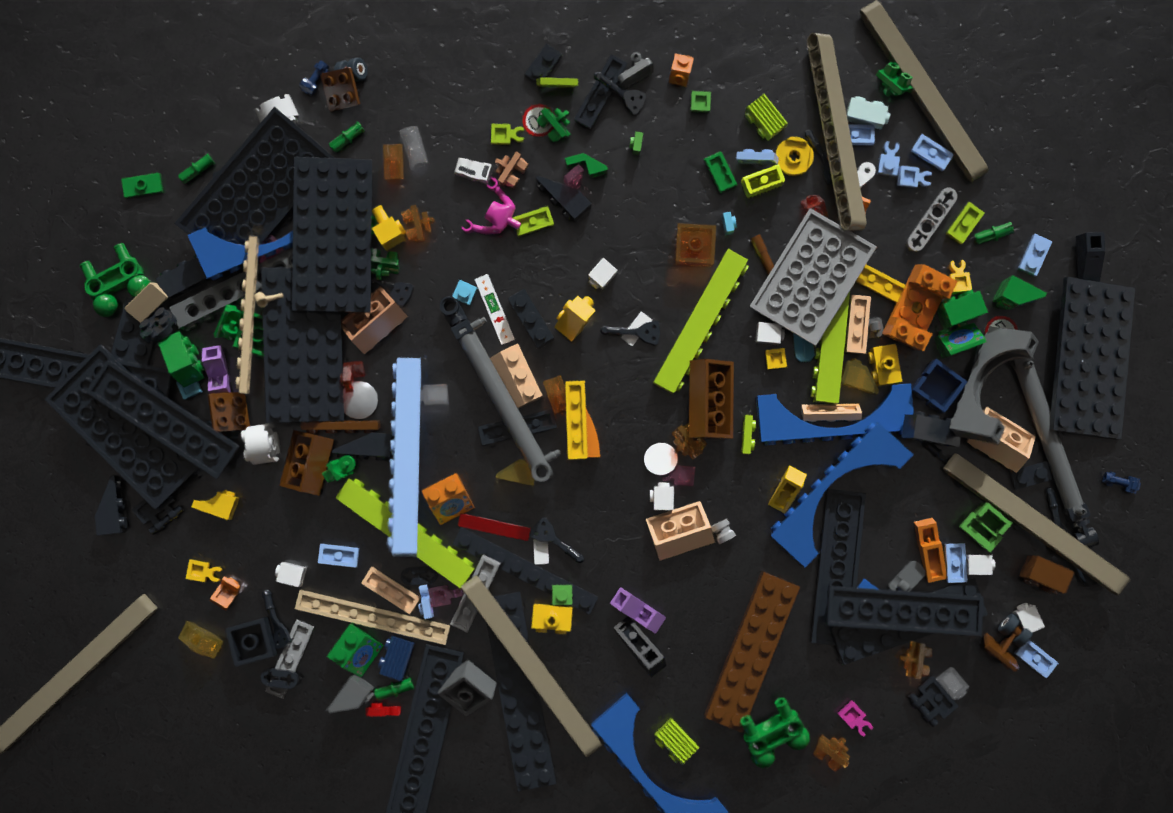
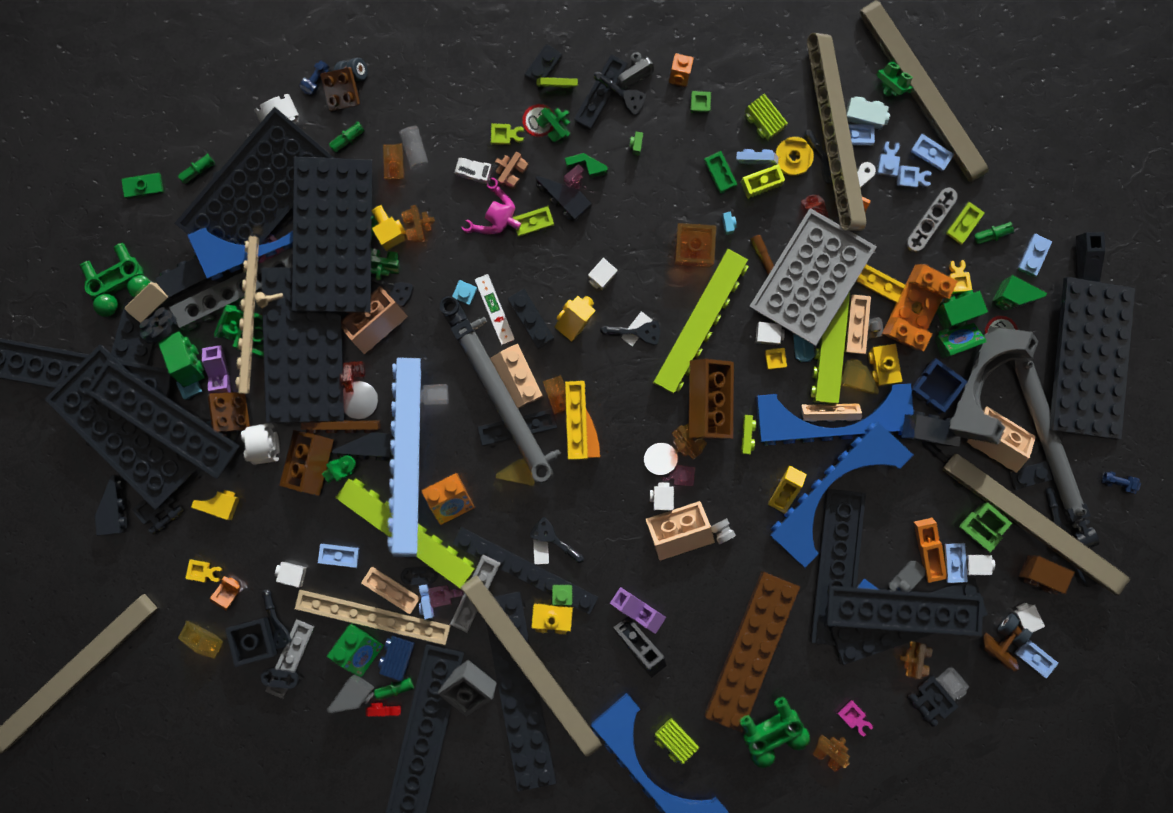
red sticker [458,513,530,541] -> none

